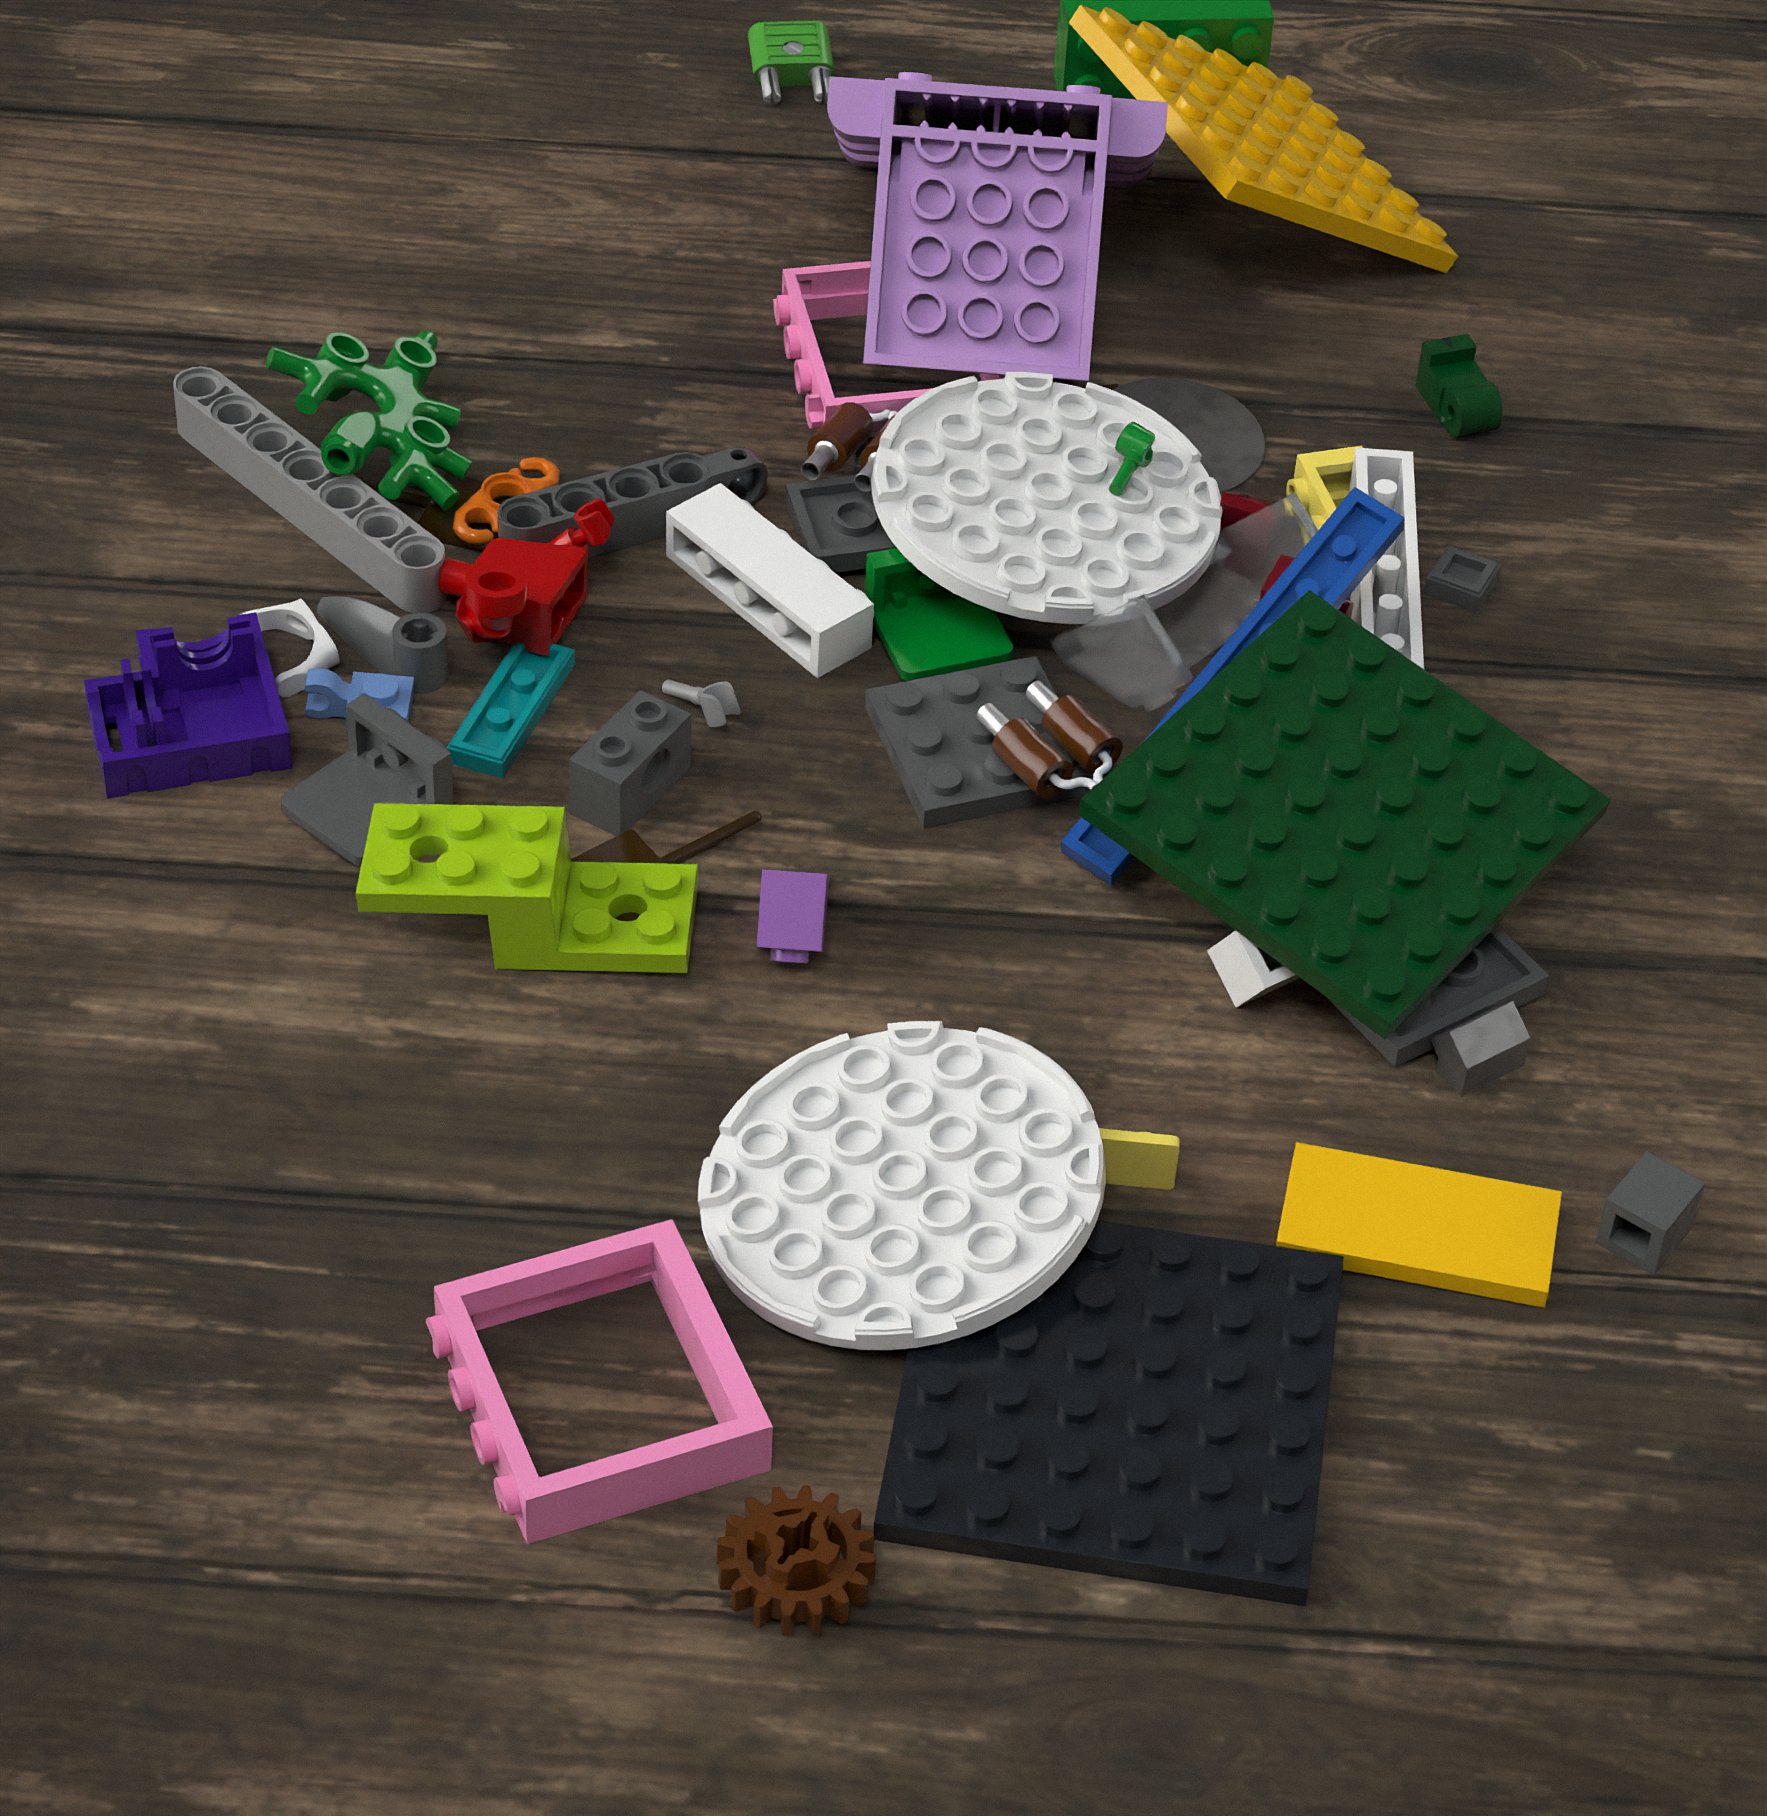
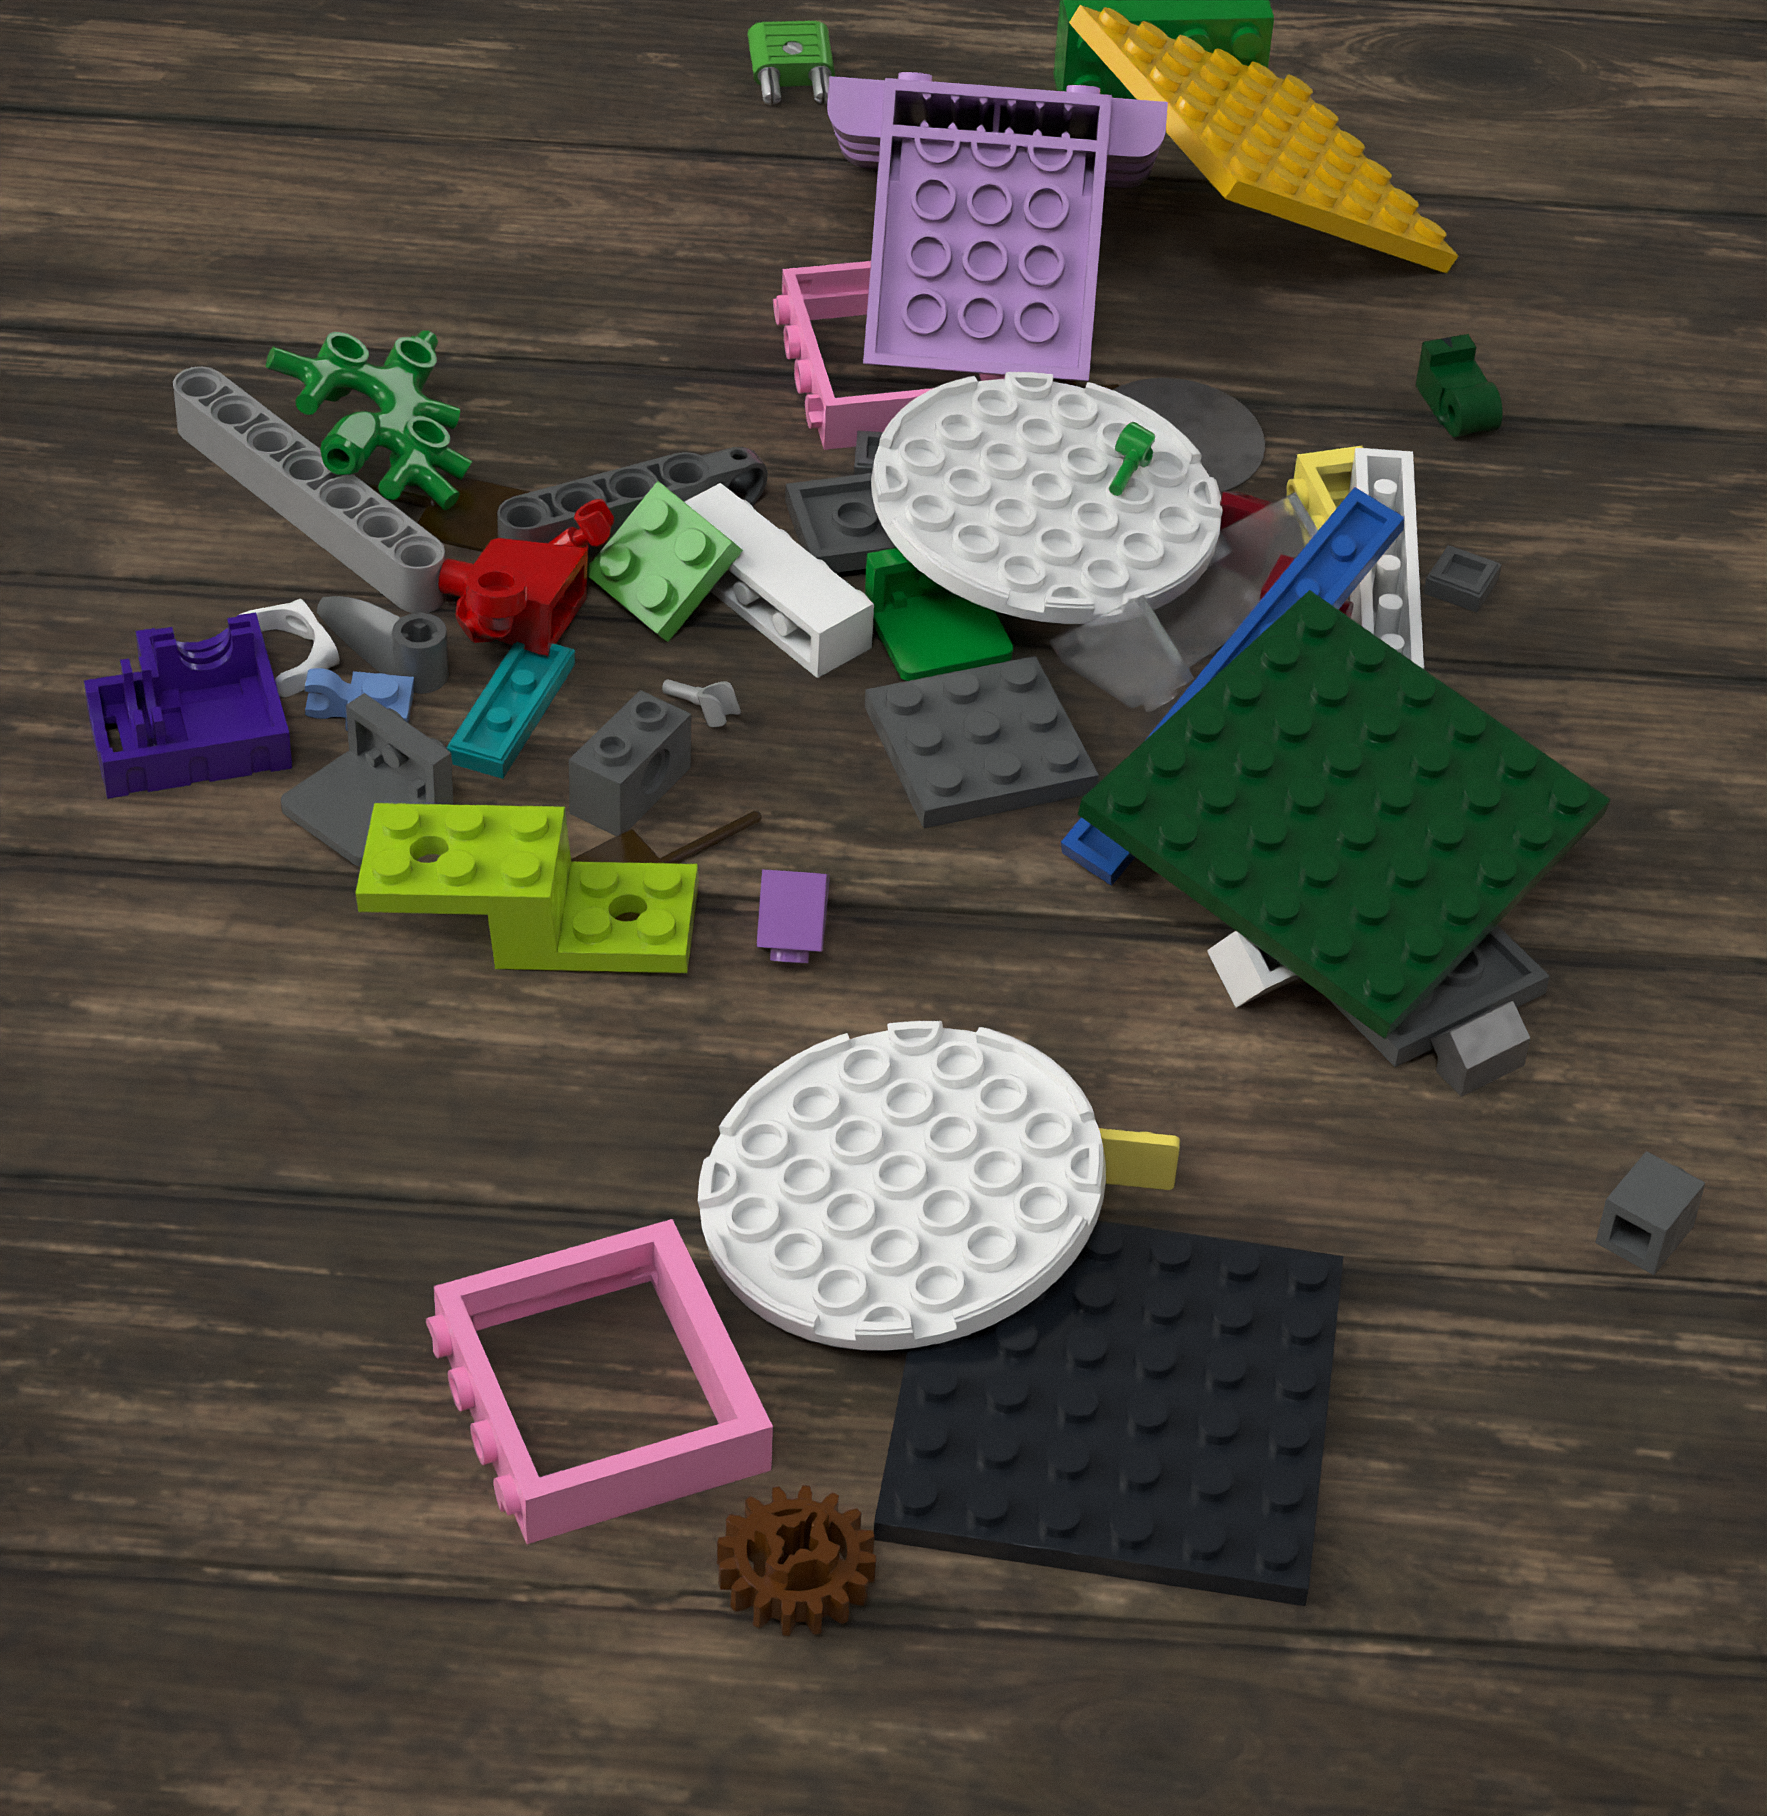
orange piece [453,457,560,545] -> none
reddish brown piece [801,402,898,492] -> none
reddish brown piece [976,681,1123,799] -> none
yellow tile [1276,1142,1562,1308] -> none
none -> bright green plate [587,481,743,642]

